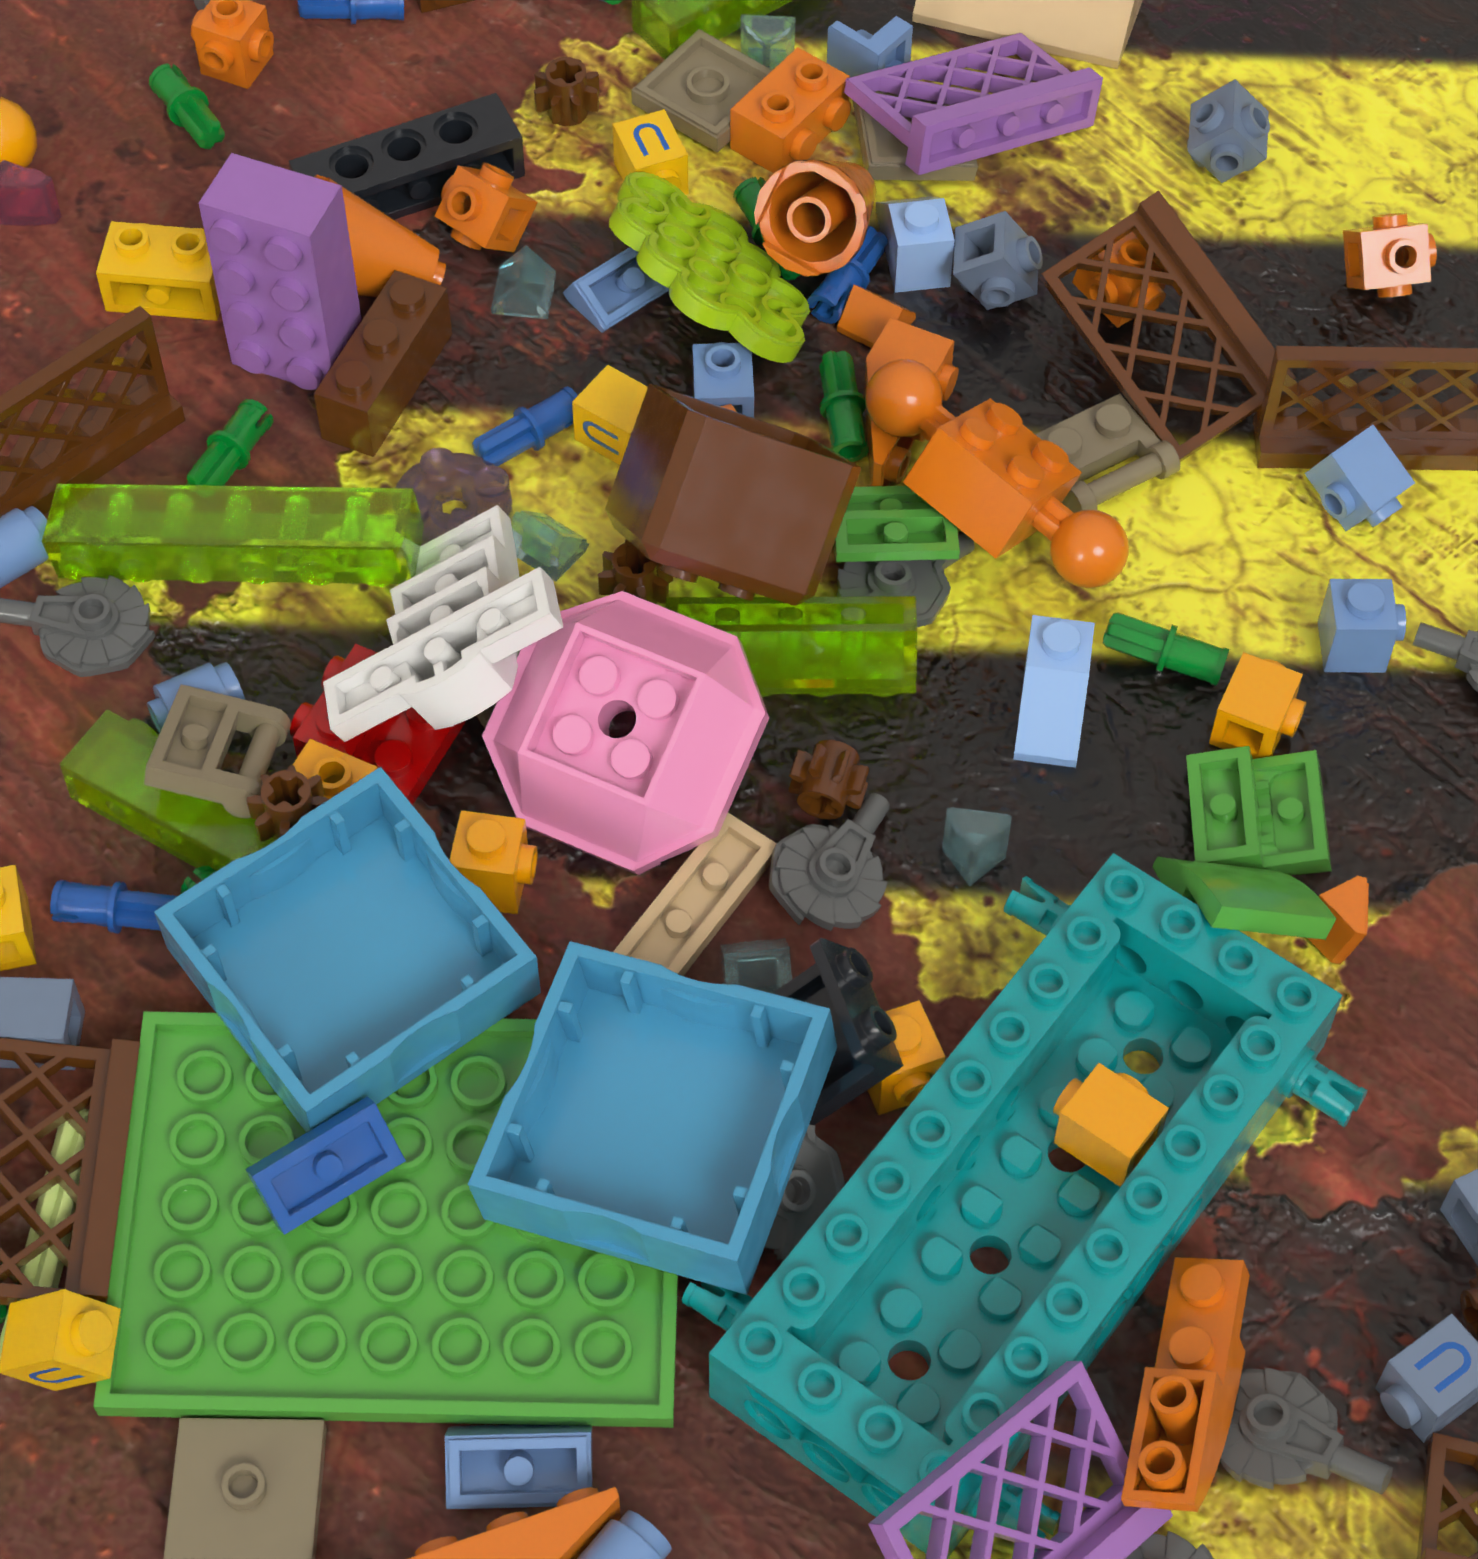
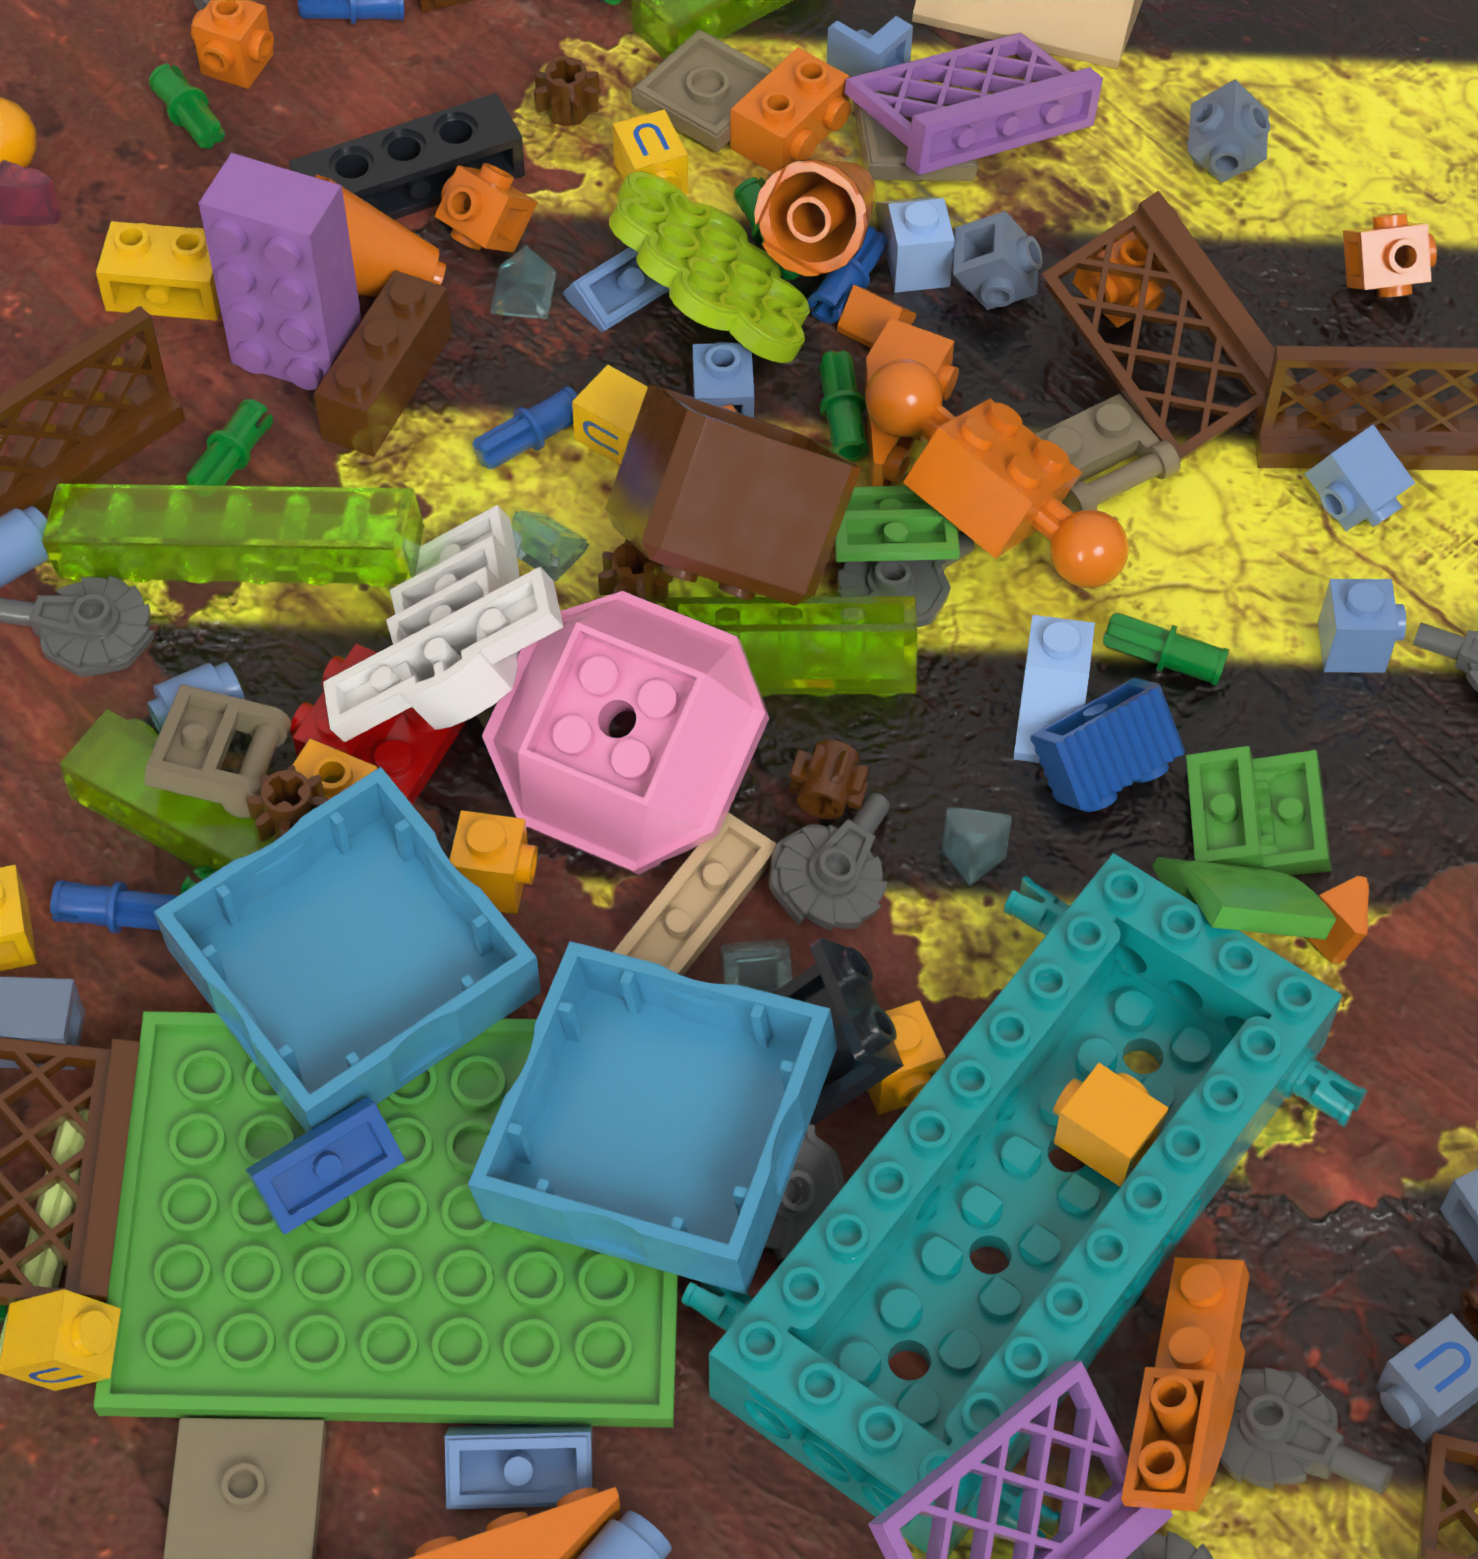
plate [393,448,514,550] -> none
clear light blue slope [741,15,795,70] -> none
light orange brick [1209,652,1306,759] -> none
none -> blue brick [1030,678,1185,812]

